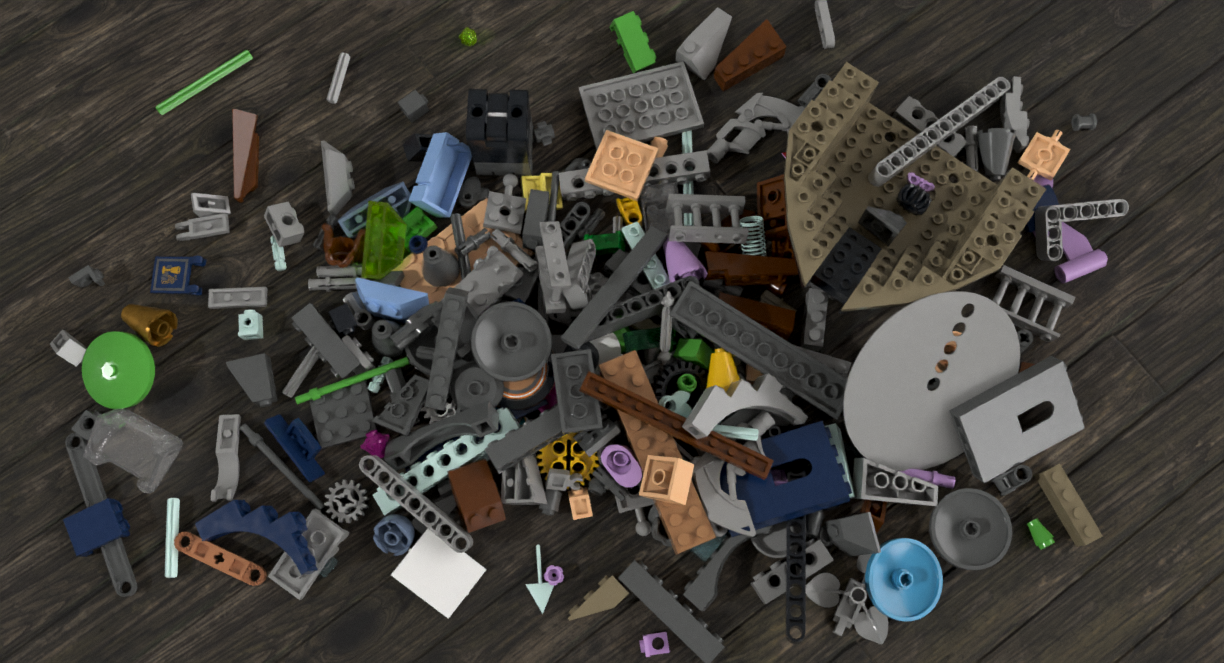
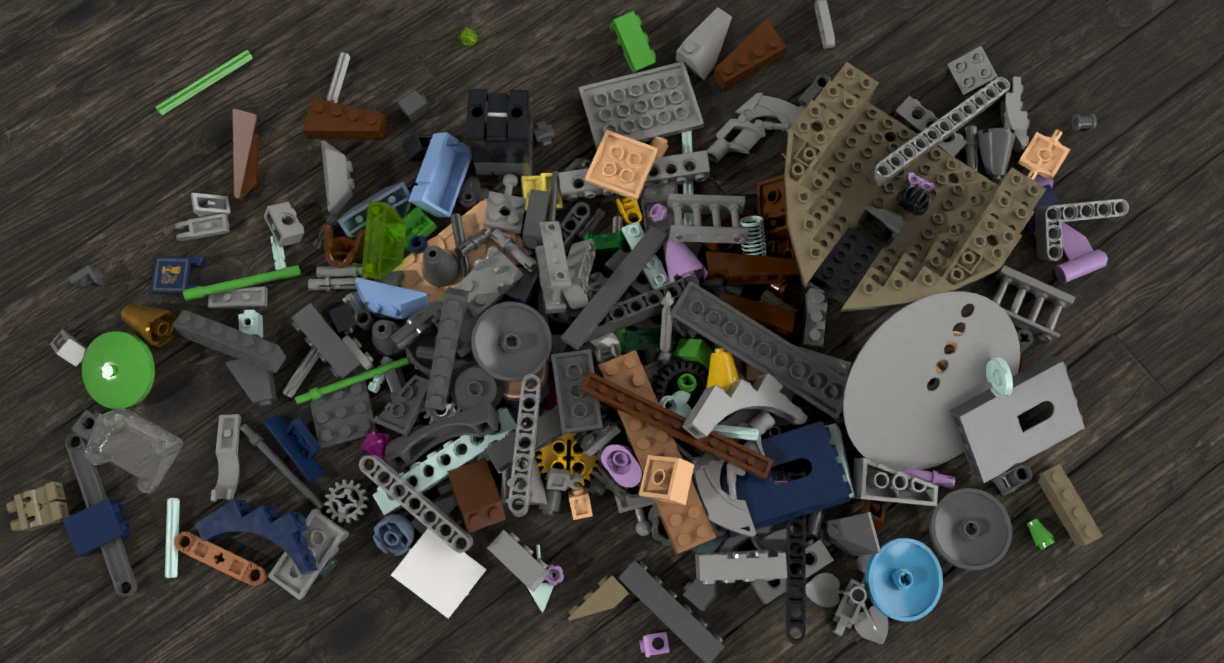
none -> dark tan hips [6,481,70,531]
none -> dark grey brick [172,310,286,373]
none -> bright green piece [183,265,301,301]
none -> reddish brown wedge [302,97,388,140]
none -> light grey brick [487,530,550,592]
none -> light grey beam [508,374,541,517]
none -> light grey bush [595,343,620,364]
none -> lavender plate [650,204,667,222]
none -> light grey wedge [695,549,787,584]
none -> light grey hinge [947,46,998,95]
none -> light aqua tile [986,357,1013,398]

